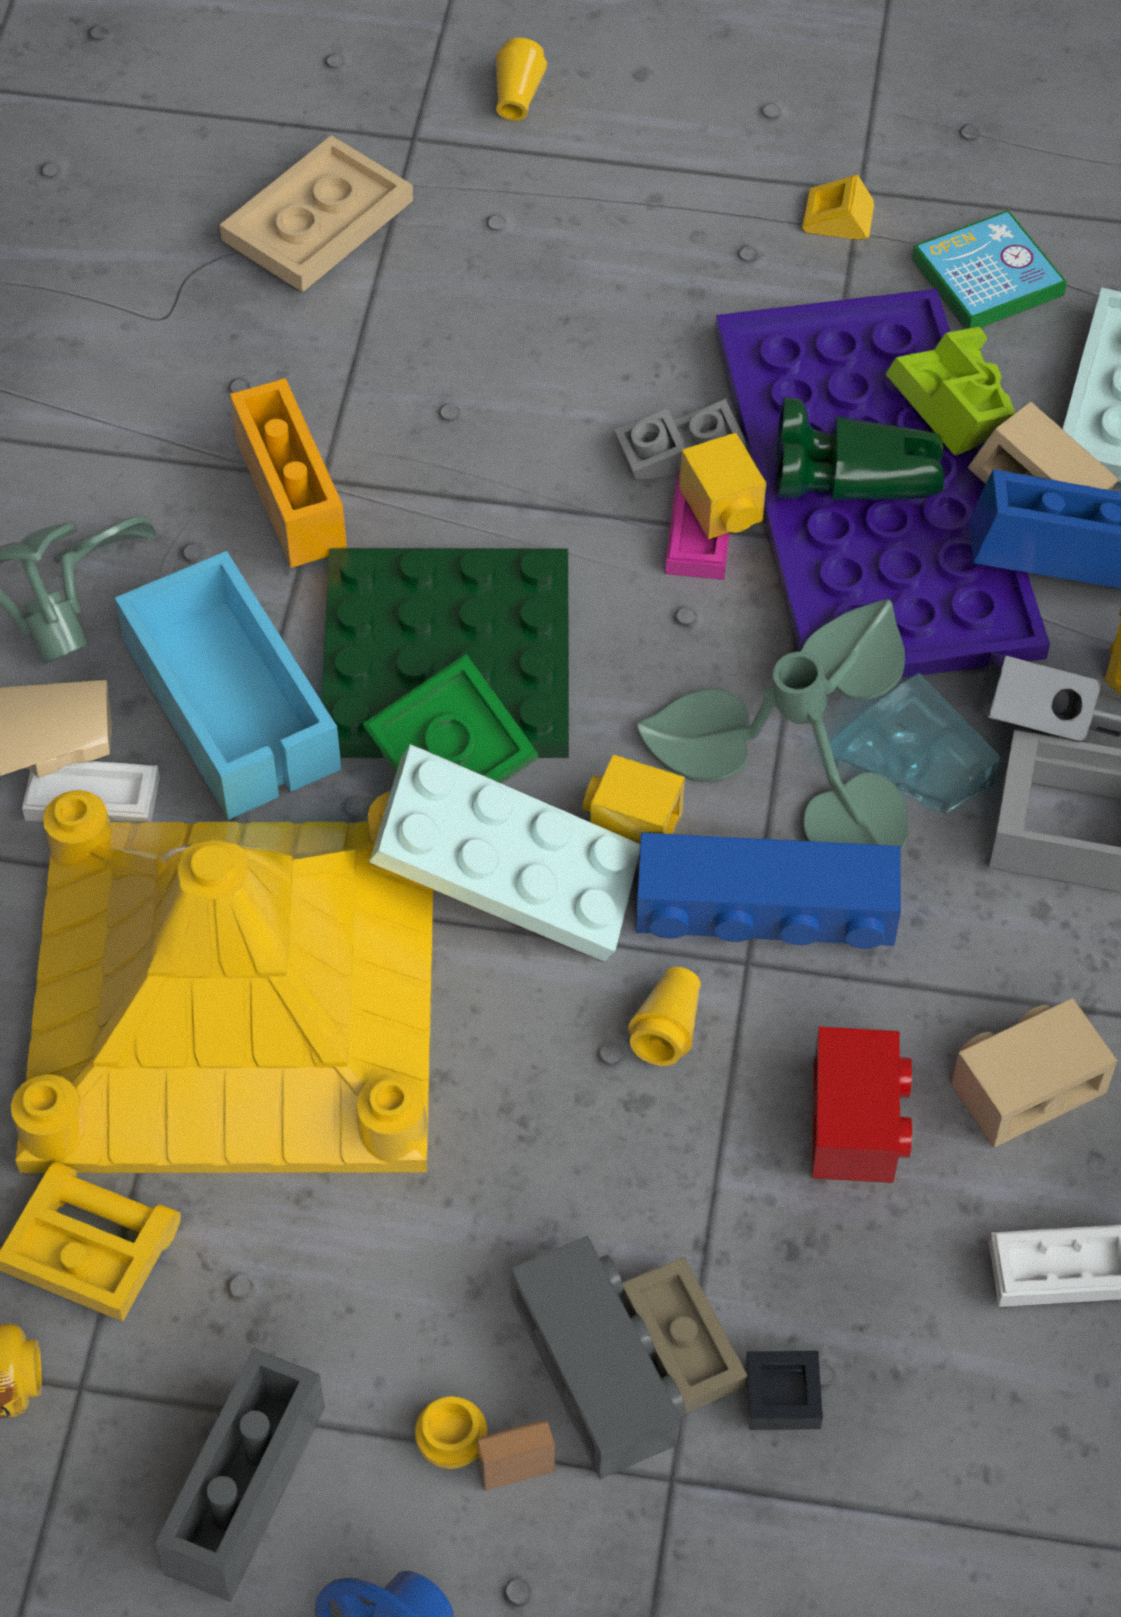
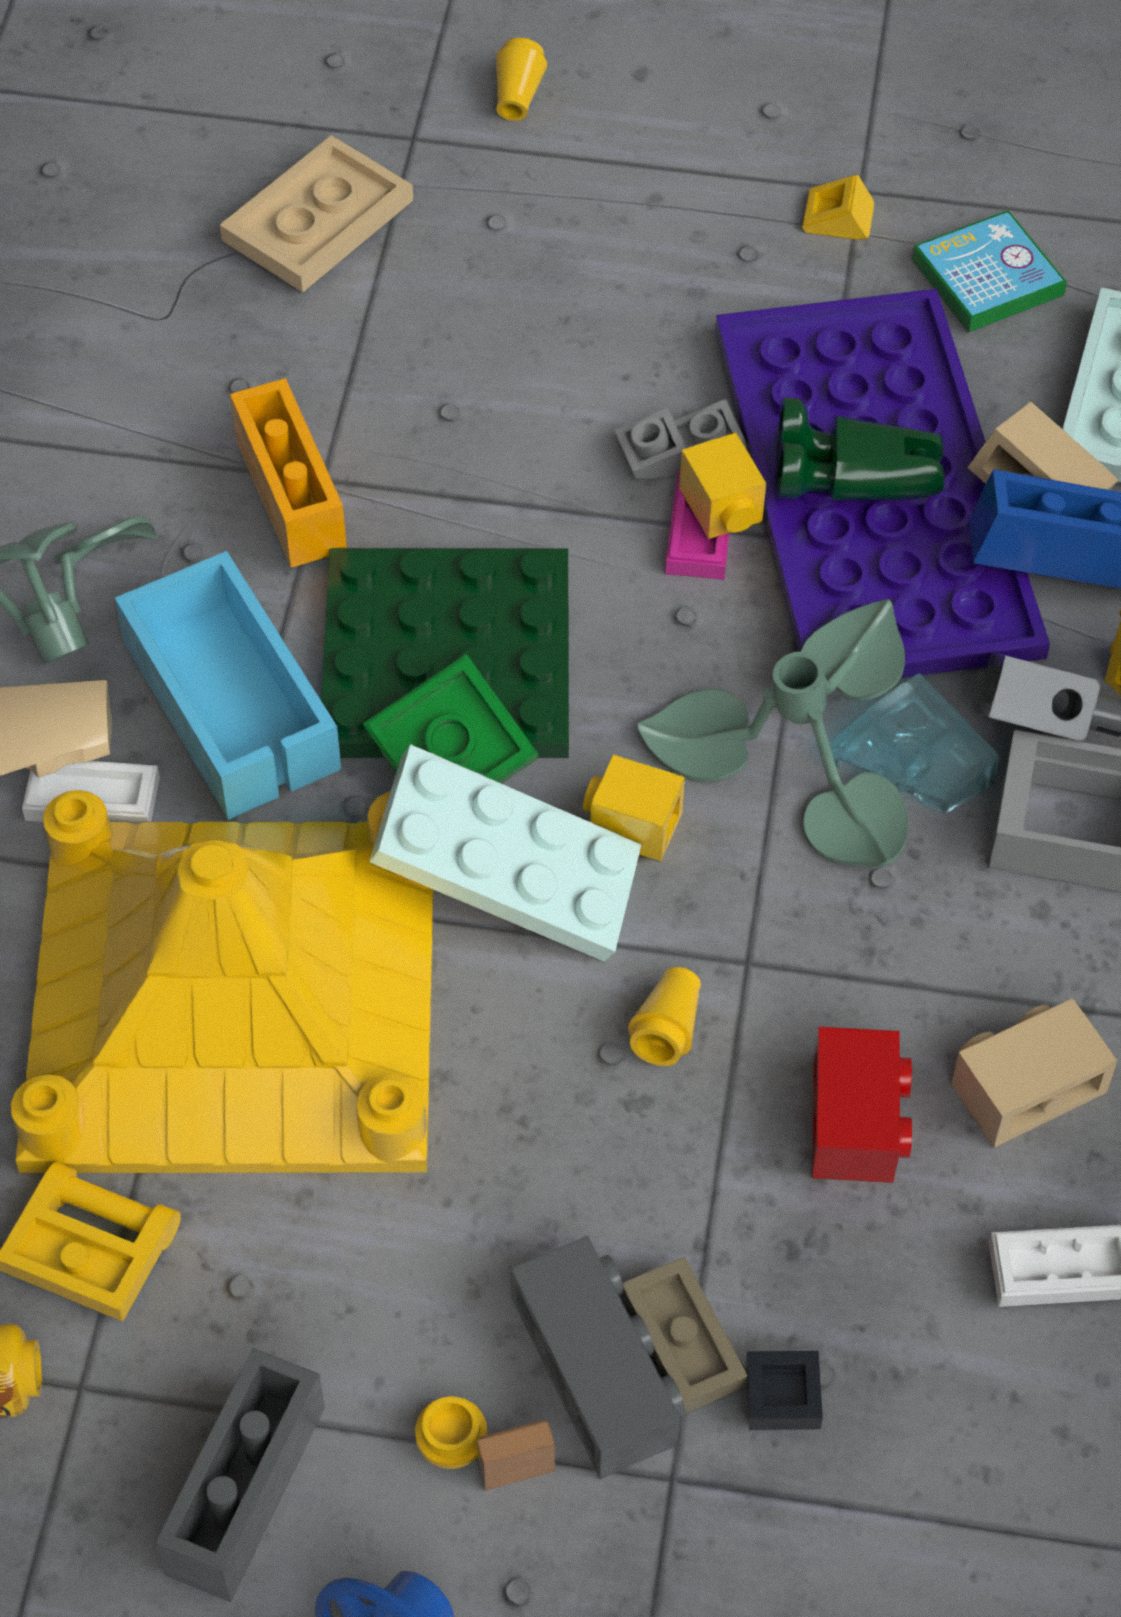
blue brick [636,833,901,949] -> none
lime slope [886,327,1015,456] -> none

